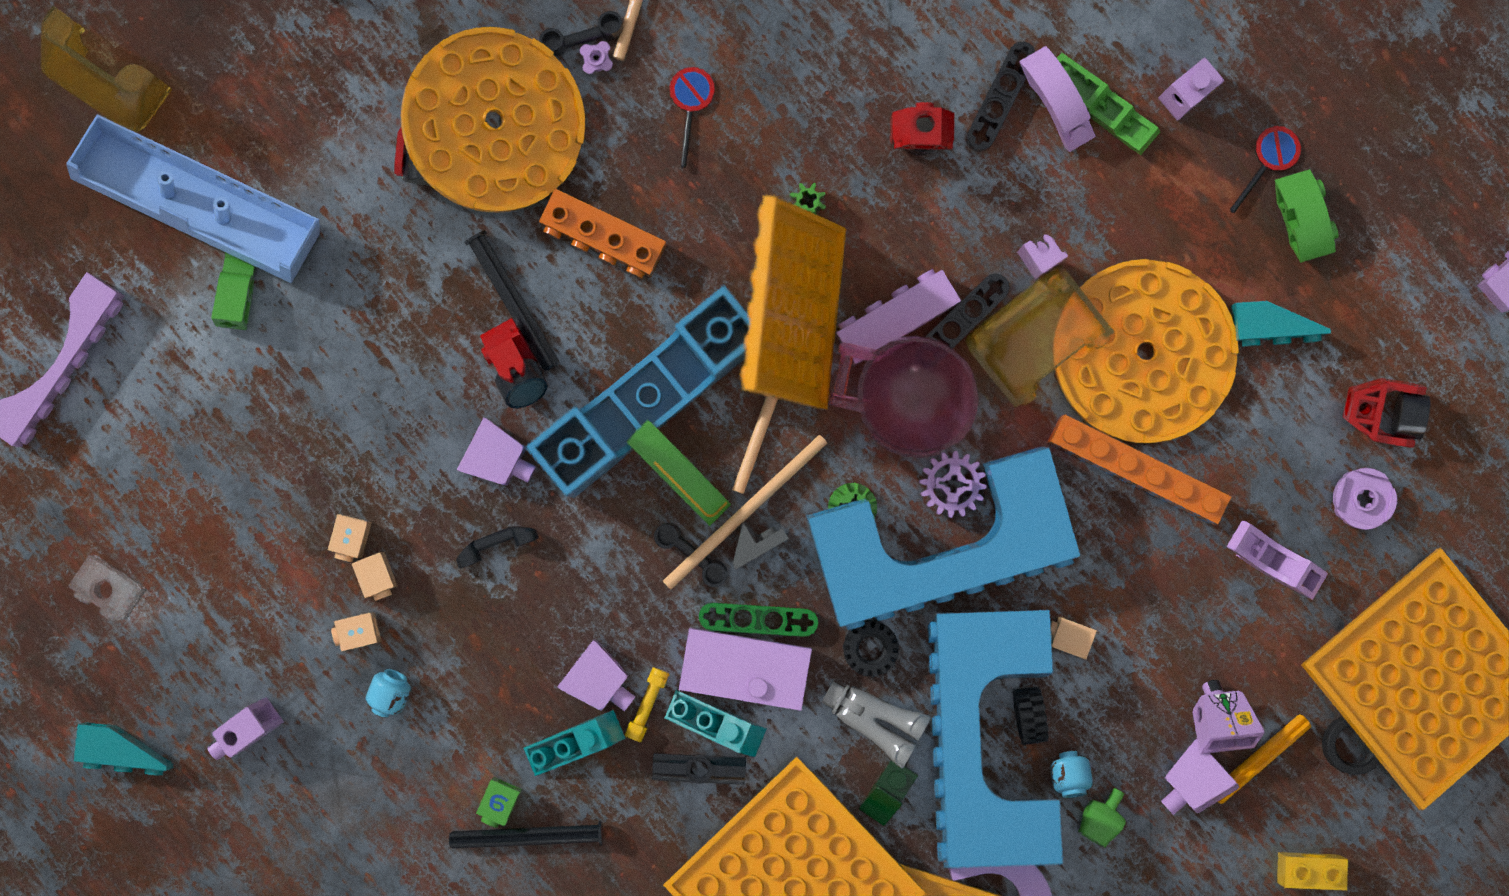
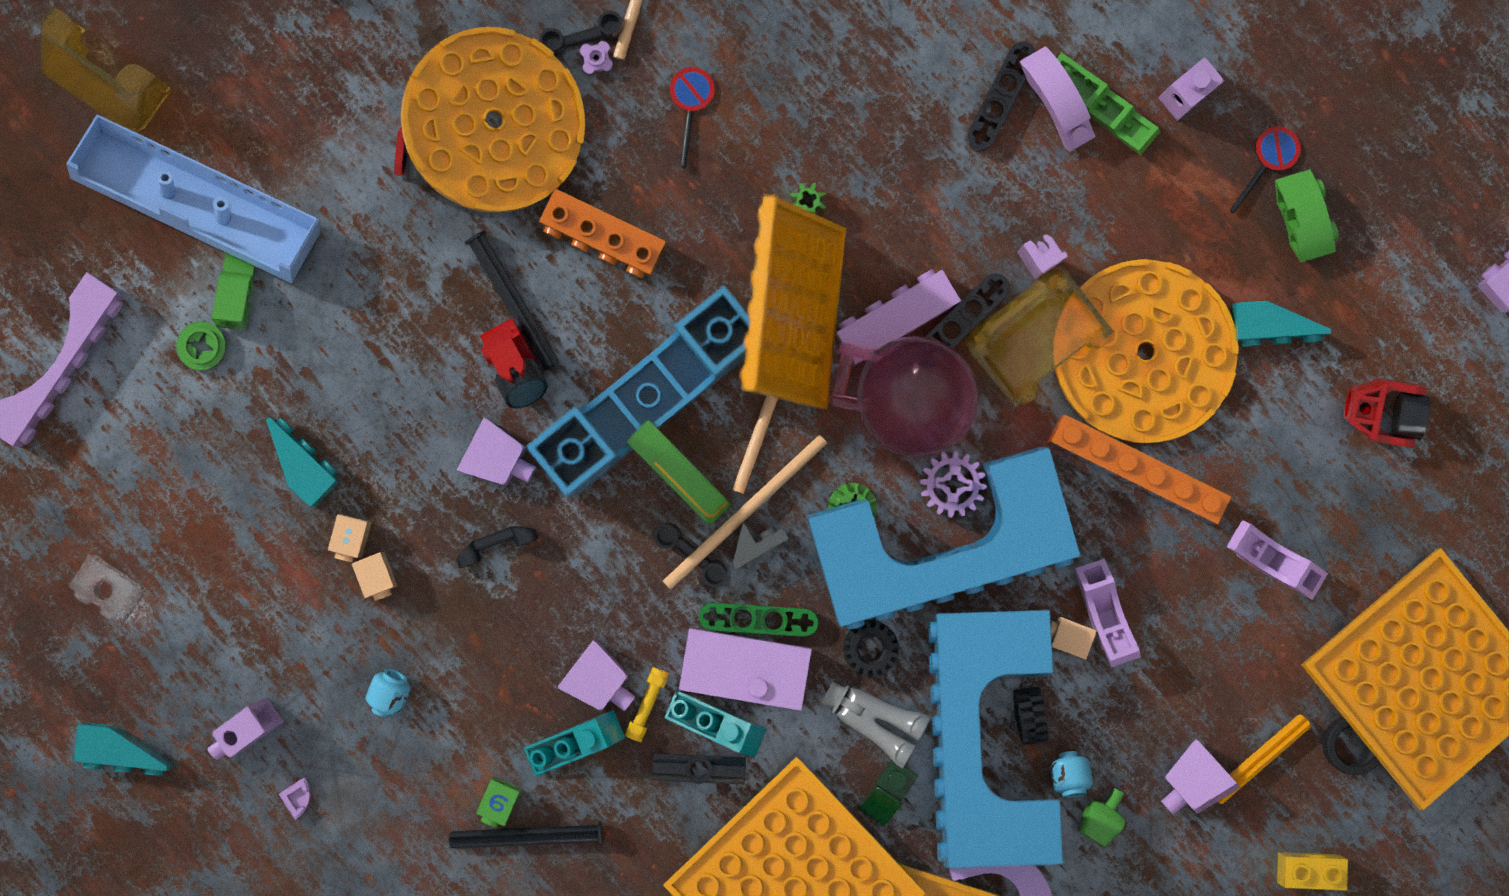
light nougat brick [331,612,382,651] -> none
red piece [890,102,954,156] -> none
lavender torso [1193,680,1265,754] -> none
lavender plate [1333,468,1397,530] -> none
none -> bright green gear [176,321,226,370]
none -> teal slope [266,417,341,508]
none -> lavender tile [279,777,311,820]
none -> lavender arch [1075,559,1141,667]

